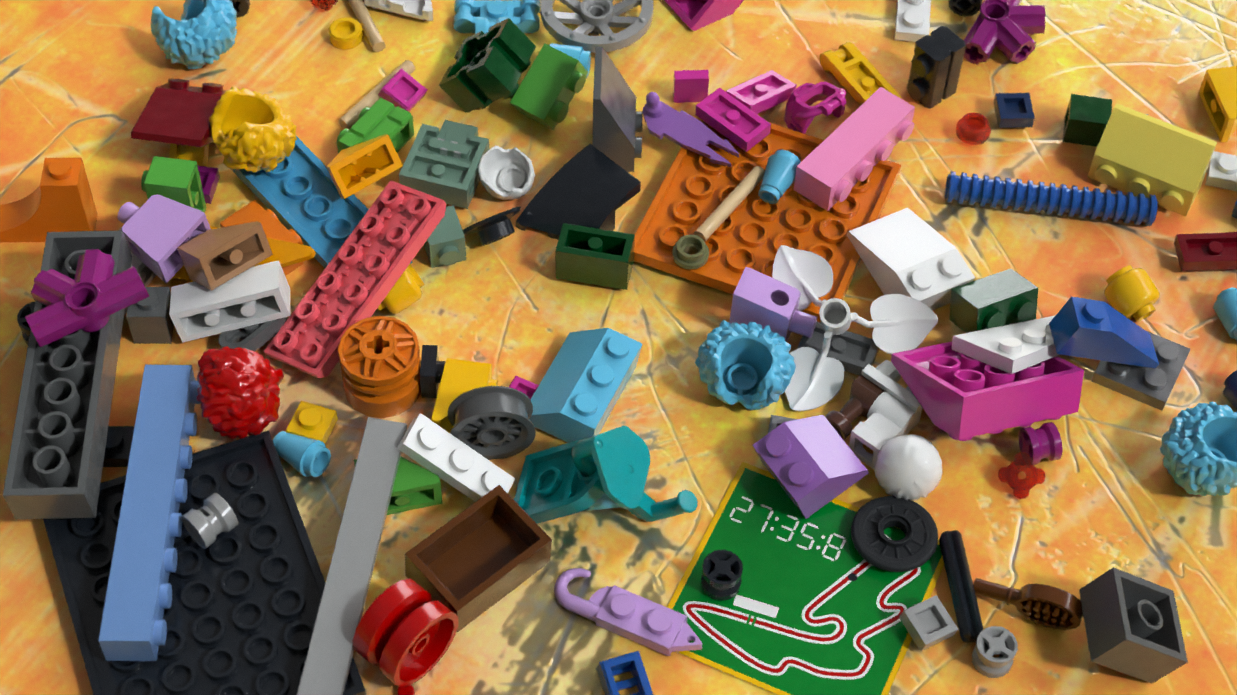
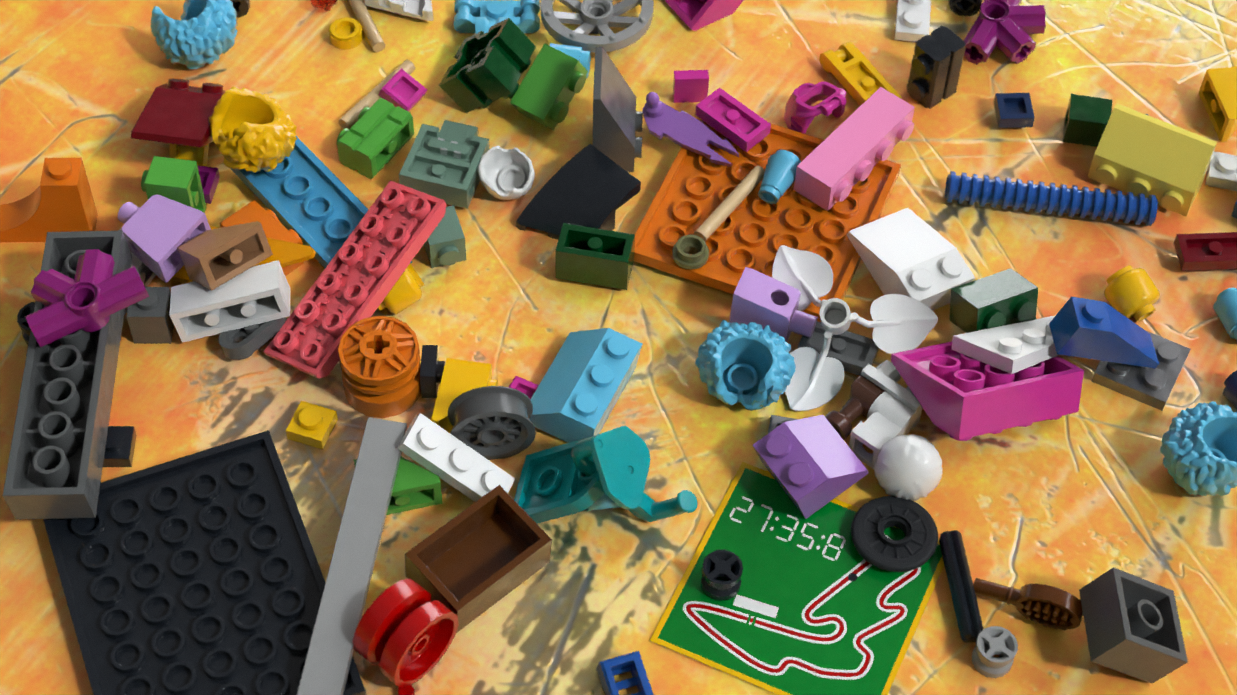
medium blue brick [99,364,201,661] -> none
light grey wheel [181,493,239,549] -> none
red hair [196,346,284,439] -> none
medium azure cone [273,431,331,477] -> none
light orange slope [326,134,403,199] -> none
black piece [463,207,520,246] -> none
lavender plate [554,568,702,656] -> none
dark pink plate [726,70,797,114] -> none
light grey plate [899,595,958,651] -> none
clear red plate [956,113,991,145] -> none
clear red plate [998,452,1046,499] -> none
magenta wheel [1018,422,1063,466] -> none

